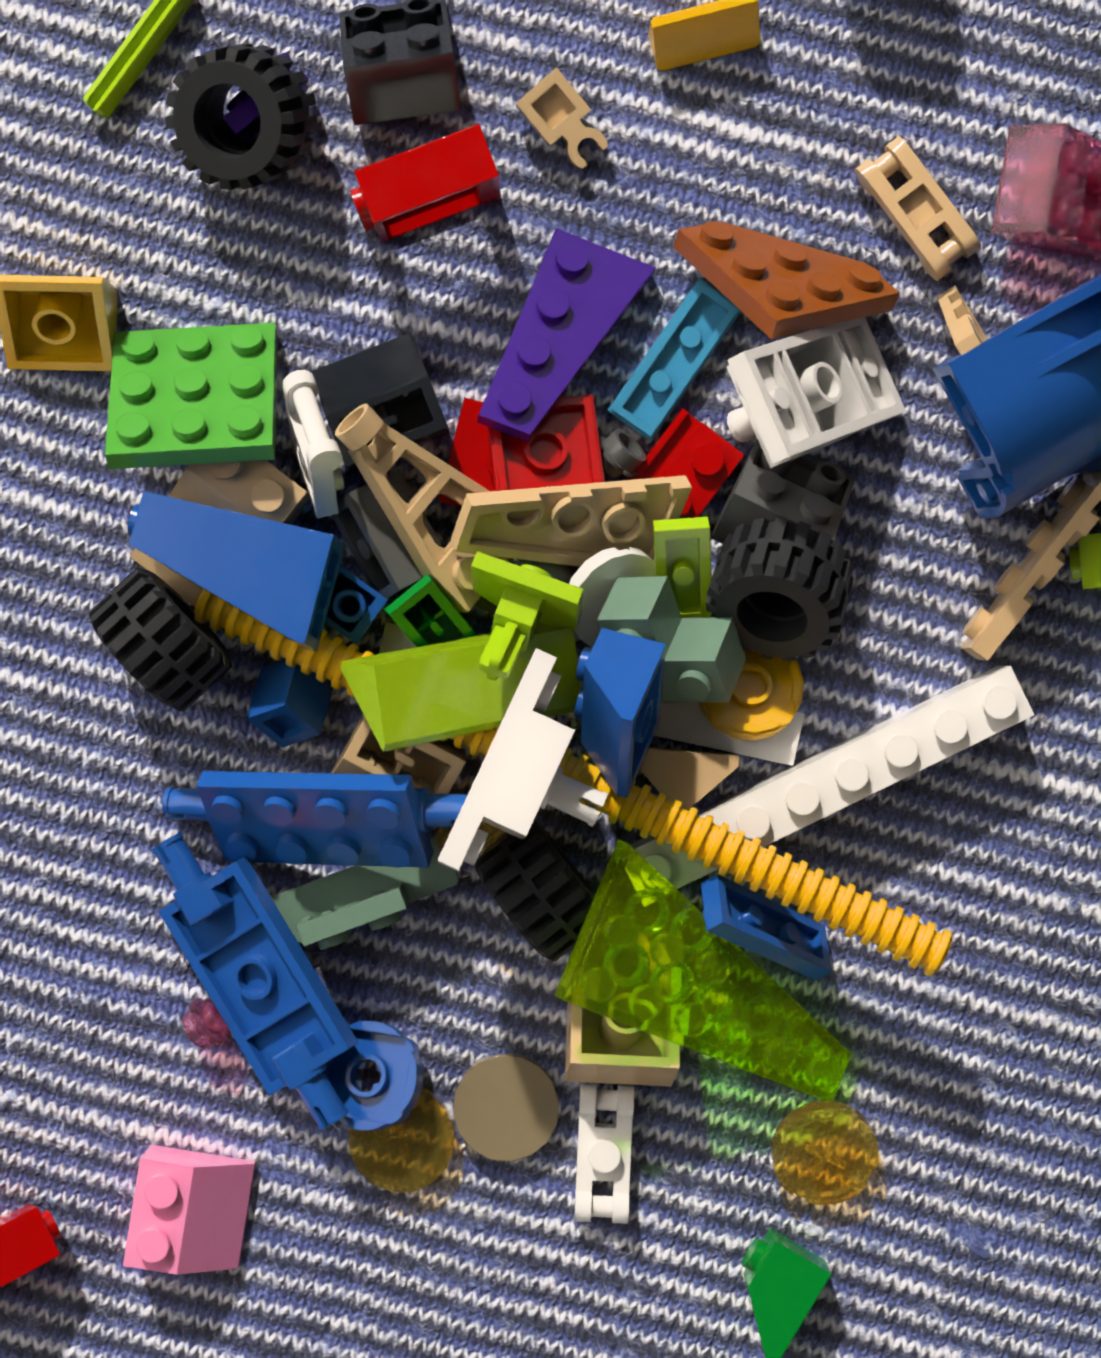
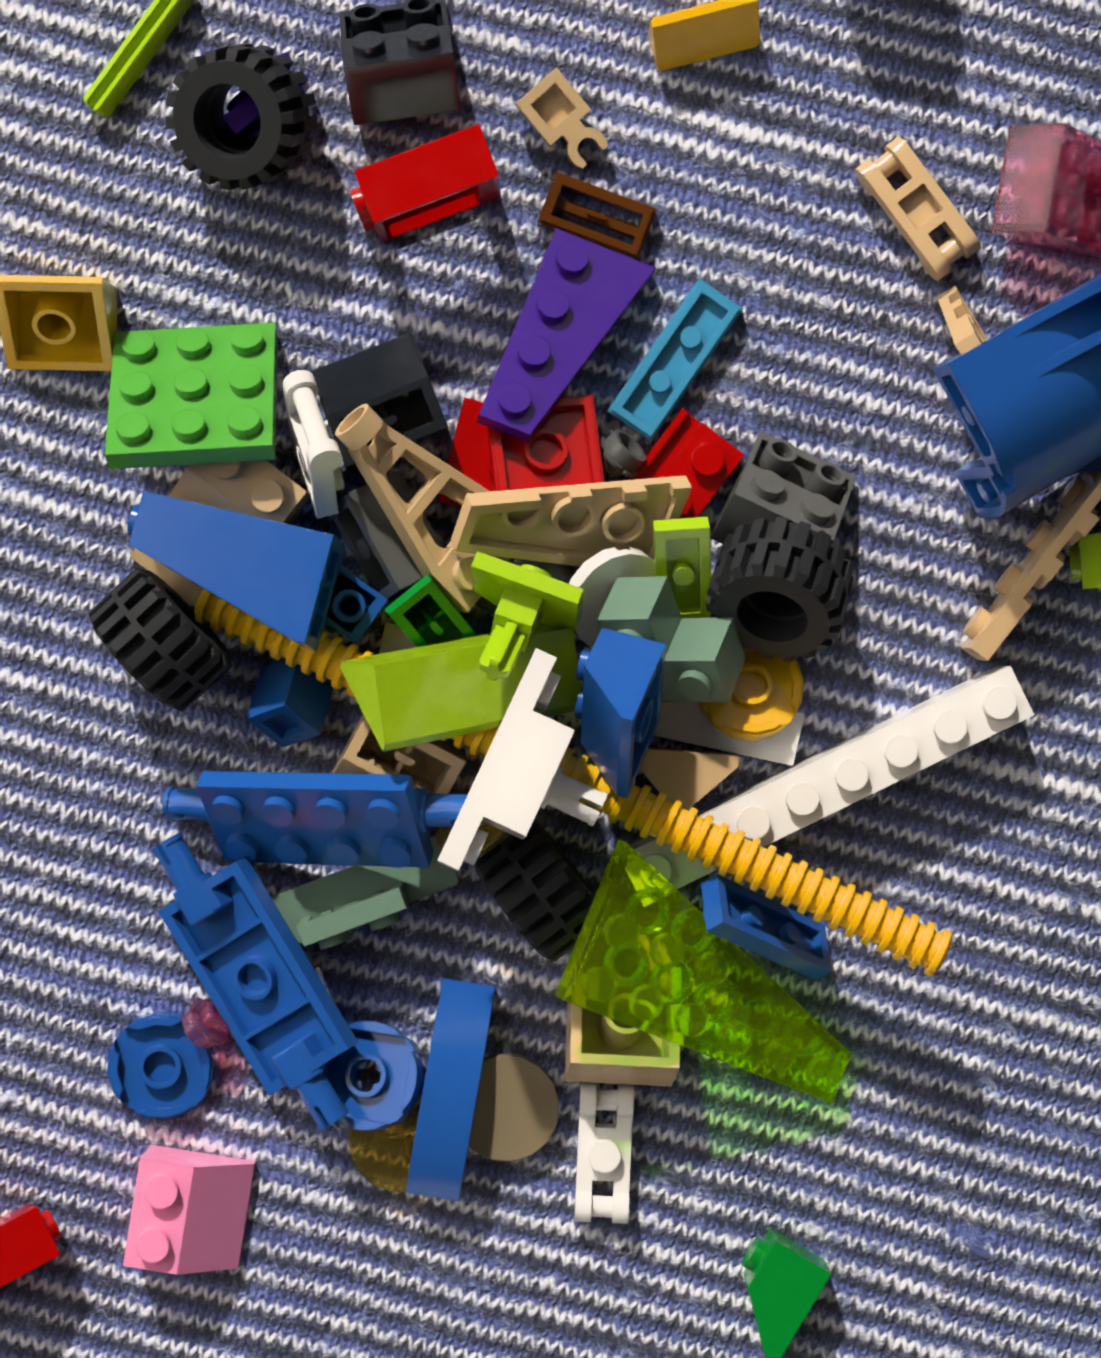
dark orange plate [673,221,899,339] -> none
white brick [726,317,906,468] -> none
clear yellow tile [770,1100,879,1205] -> none
none -> blue tile [107,1011,216,1120]
none -> blue slope [405,978,495,1202]
none -> reddish brown tile [537,172,657,260]

